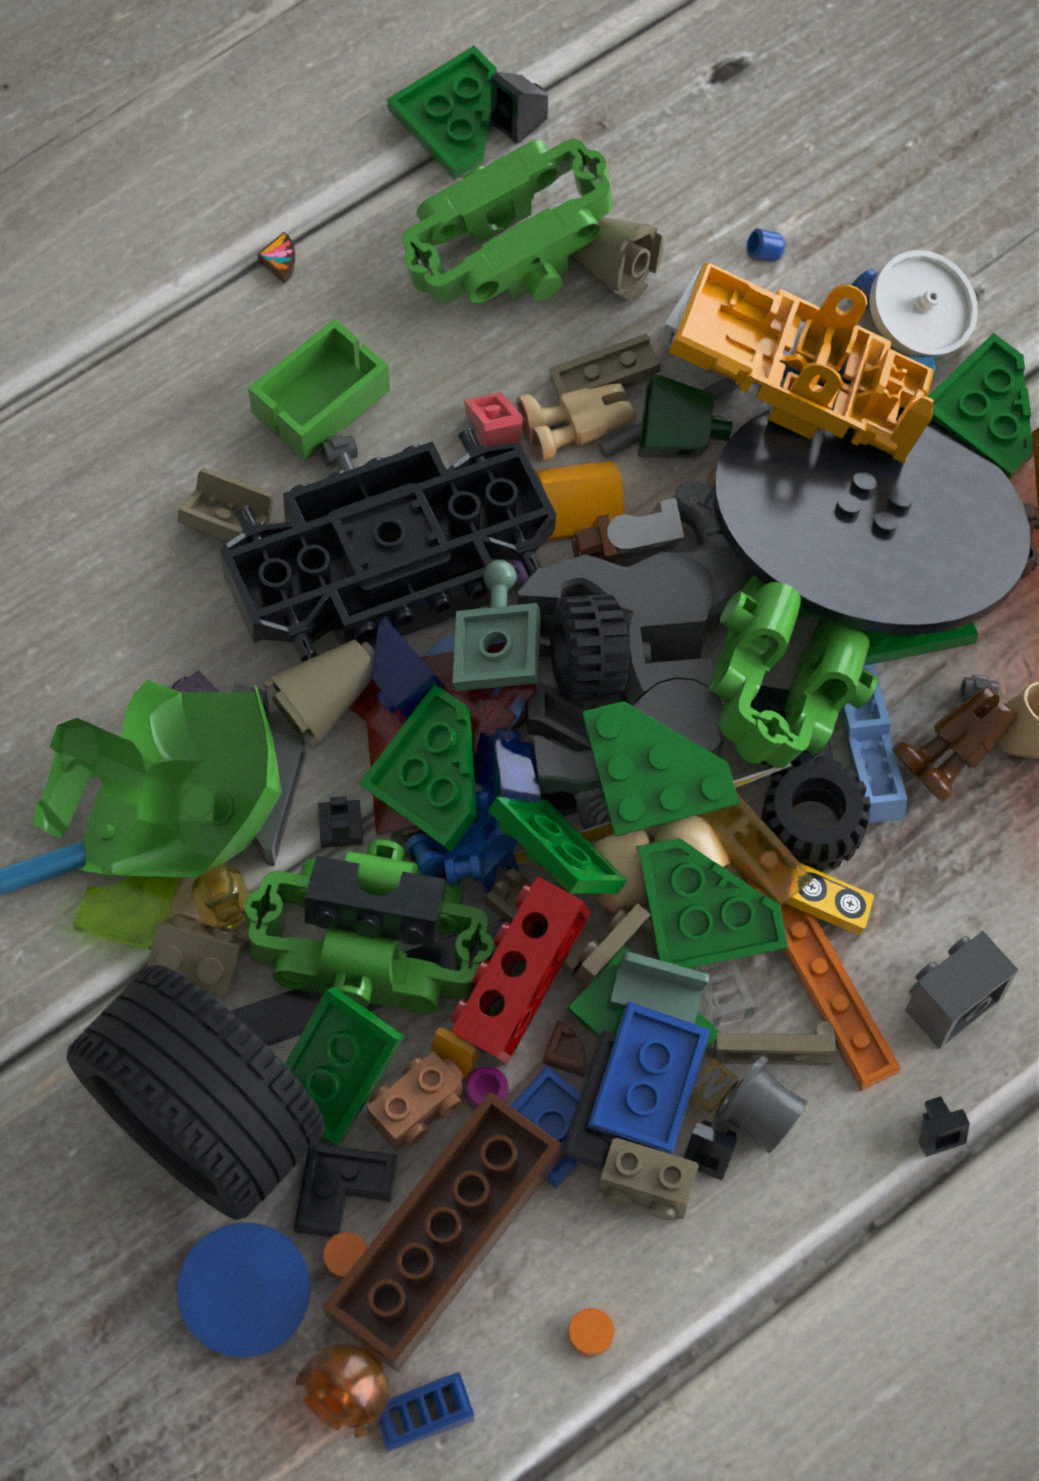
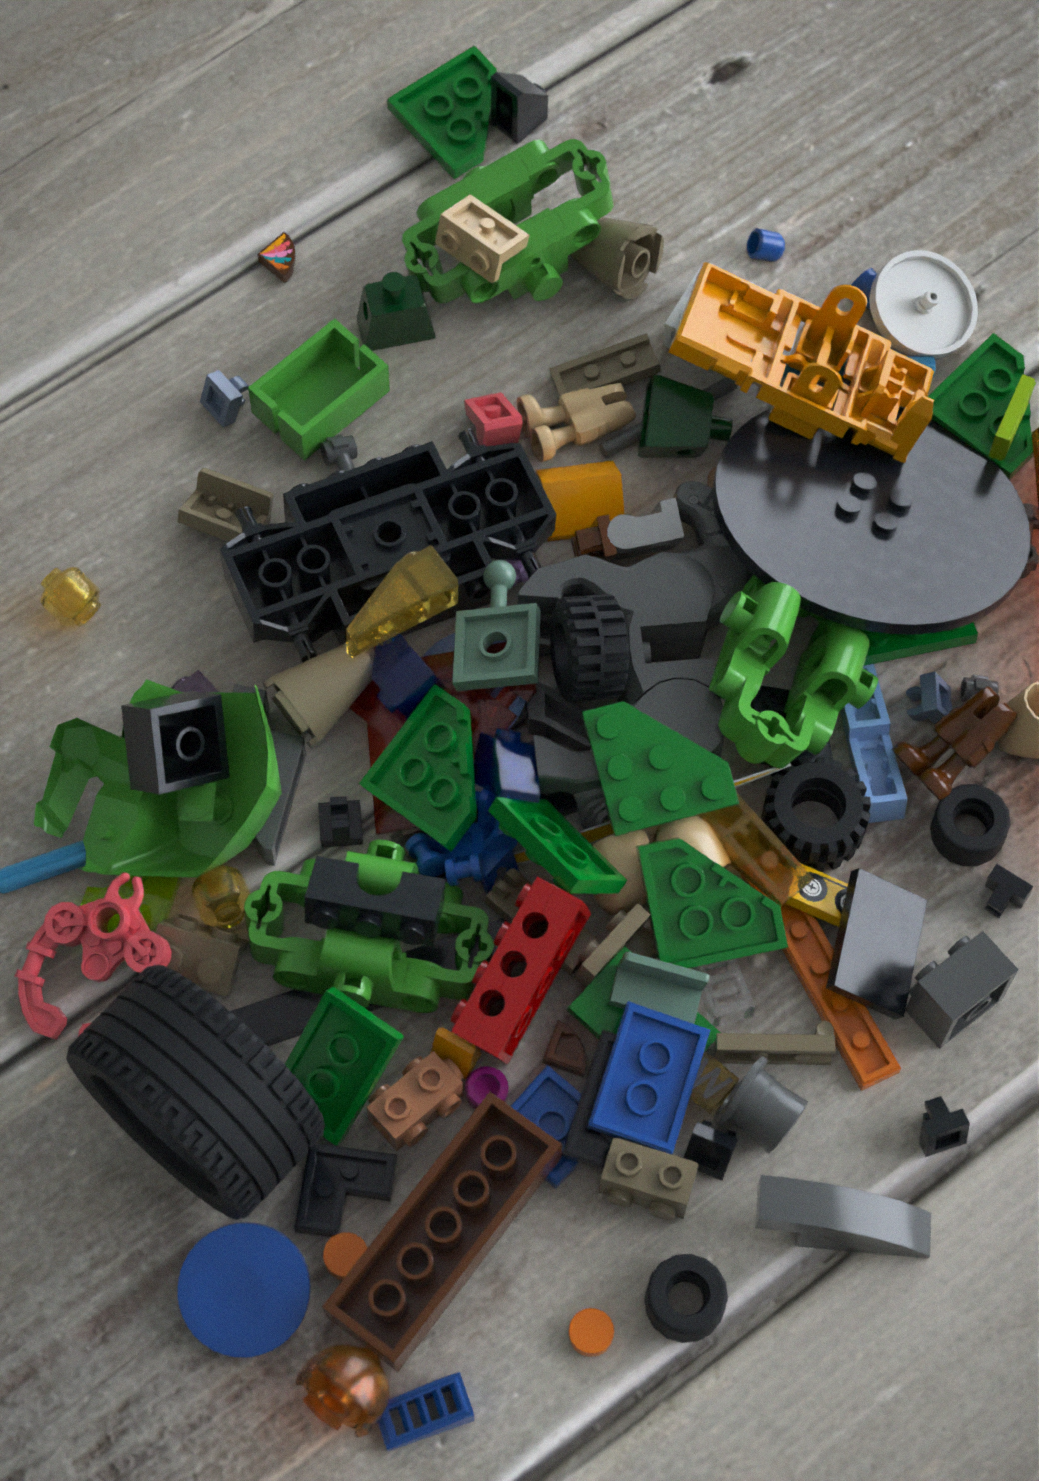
none -> coral piece [15,872,172,1040]
none -> clear yellow head [40,567,101,627]
none -> black brick [121,691,230,794]
none -> sand blue tile [200,370,249,427]
none -> clear yellow slope [346,545,458,658]
none -> dark green torso [357,272,436,351]
none -> tan bracket [435,194,529,283]
none -> black tyre [644,1254,728,1343]
none -> dark grey slope [755,1175,931,1259]
none -> tile [826,868,928,1020]
none -> sand blue tile [906,672,952,724]
none -> black tyre [930,784,1011,866]
none -> black tile [985,864,1033,918]
none -> lime tile [989,374,1036,461]

